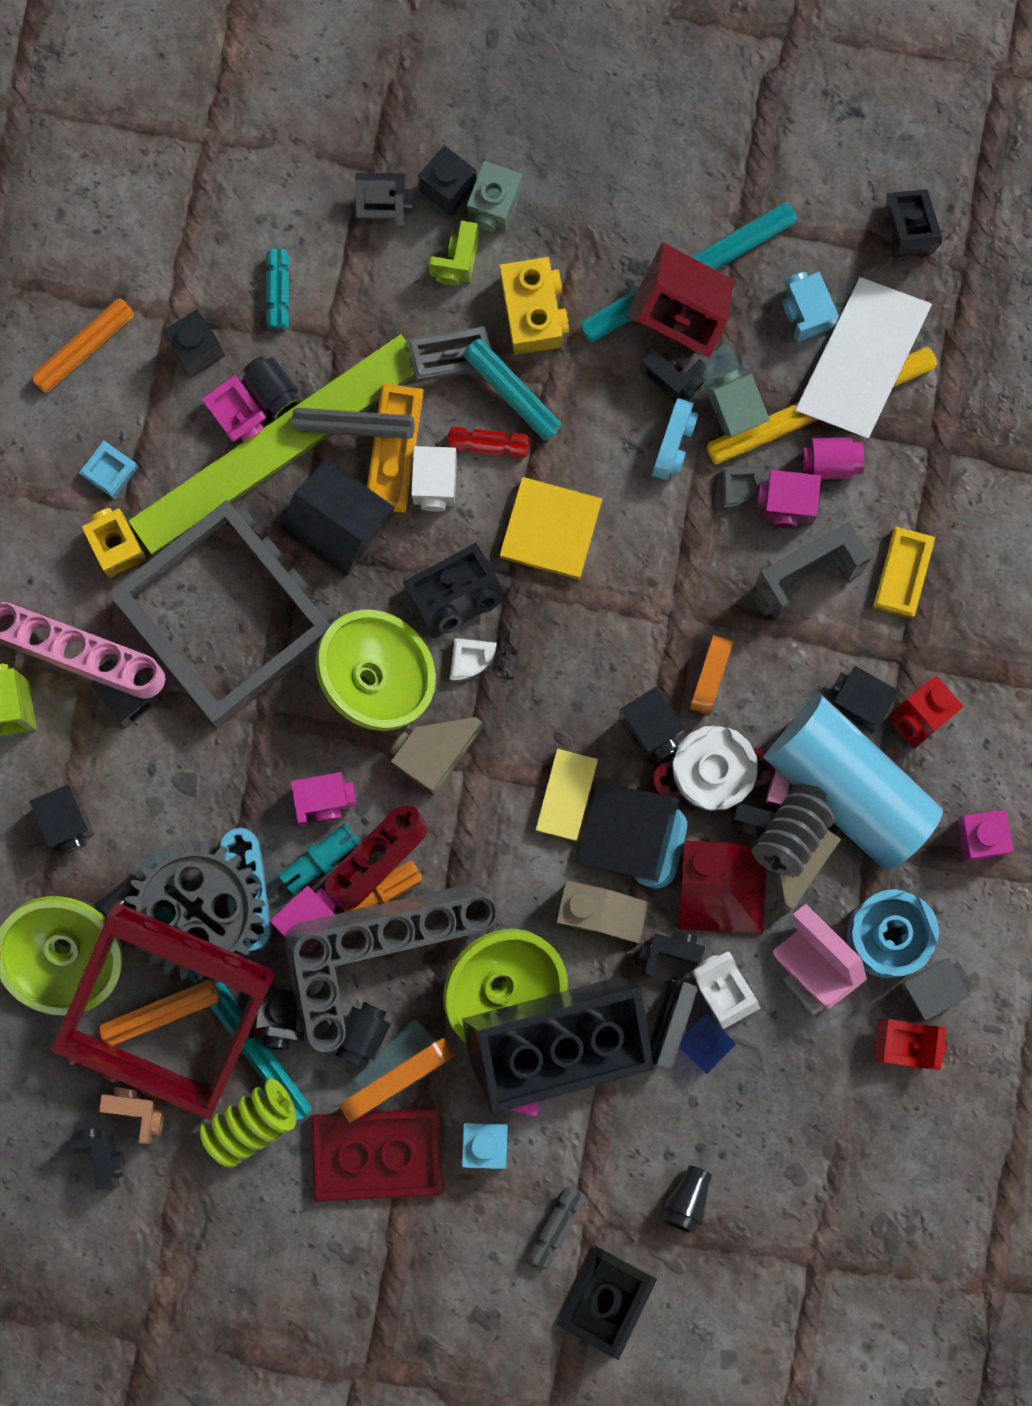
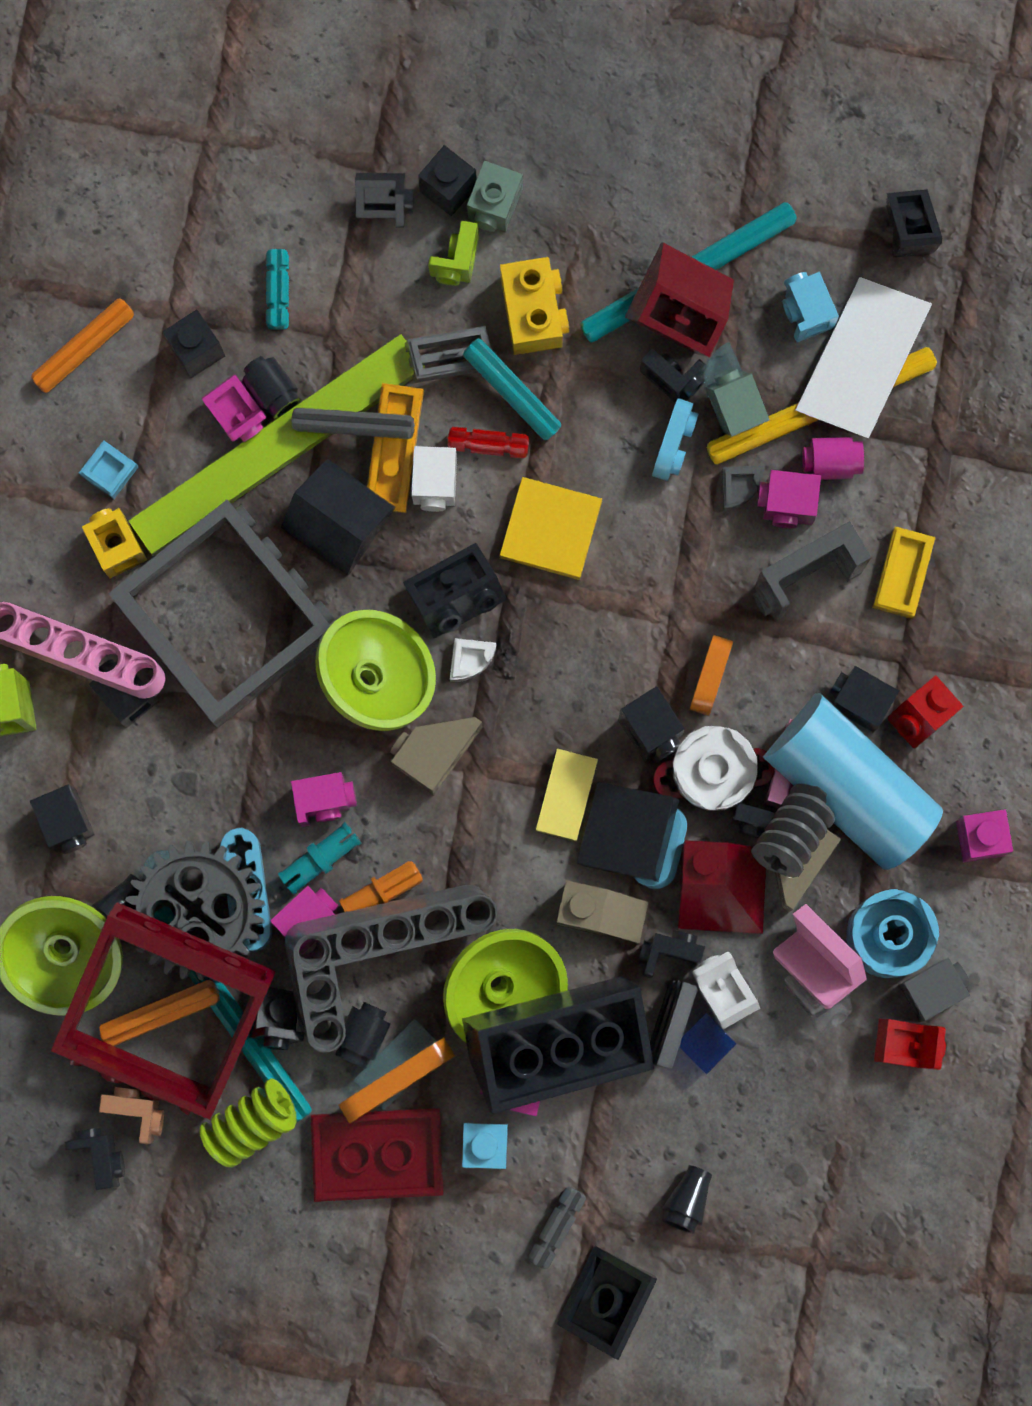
dark red beam [325,805,428,909] -> none

